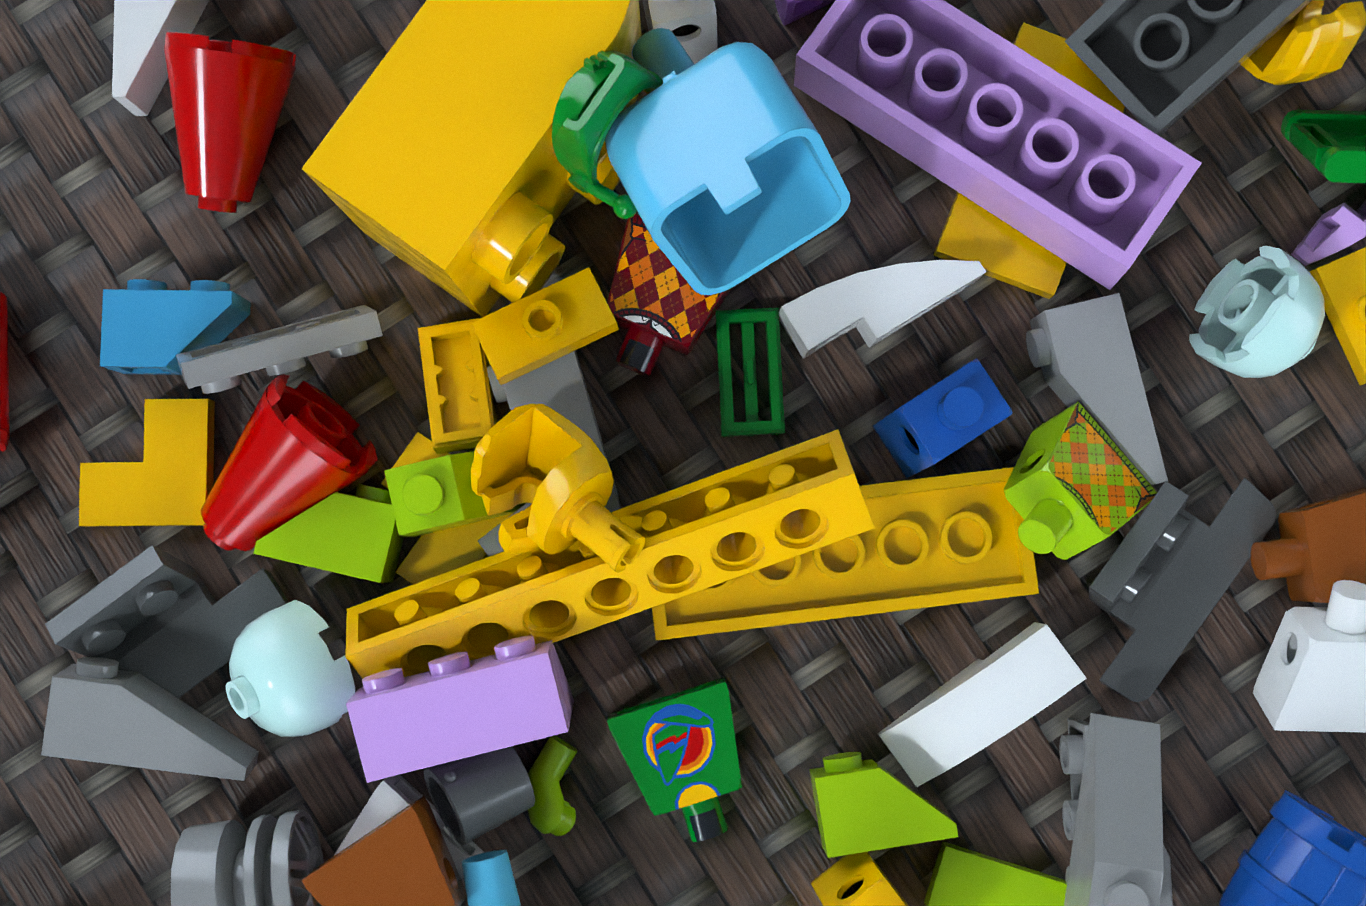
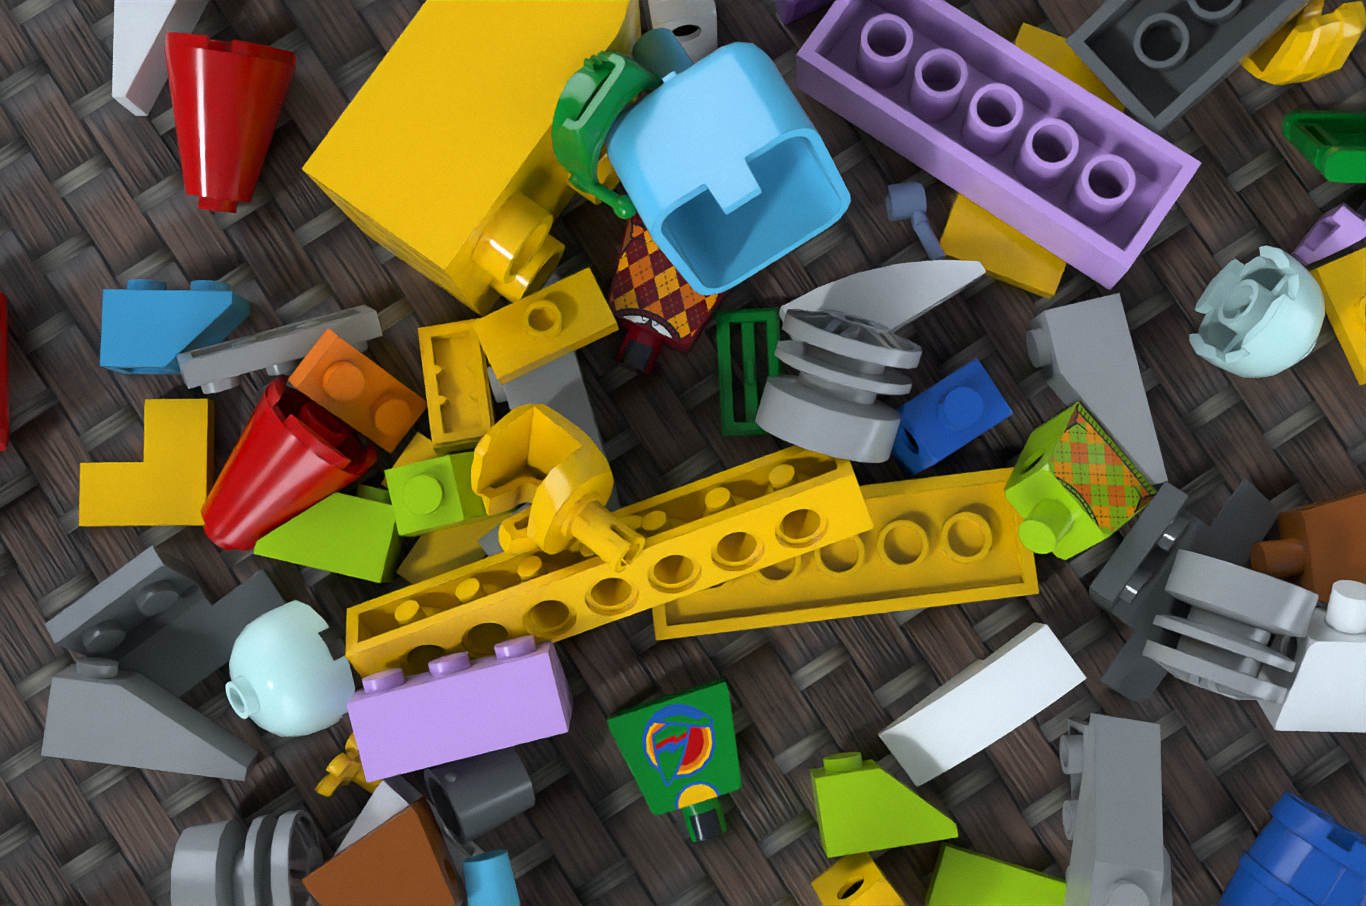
lime arm [528,736,578,836] -> none
none -> orange plate [287,328,427,453]
none -> yellow plant [314,732,385,798]
none -> light grey wheel [755,309,922,463]
none -> sand blue hand [885,181,946,261]
none -> light grey wheel [1142,549,1319,705]

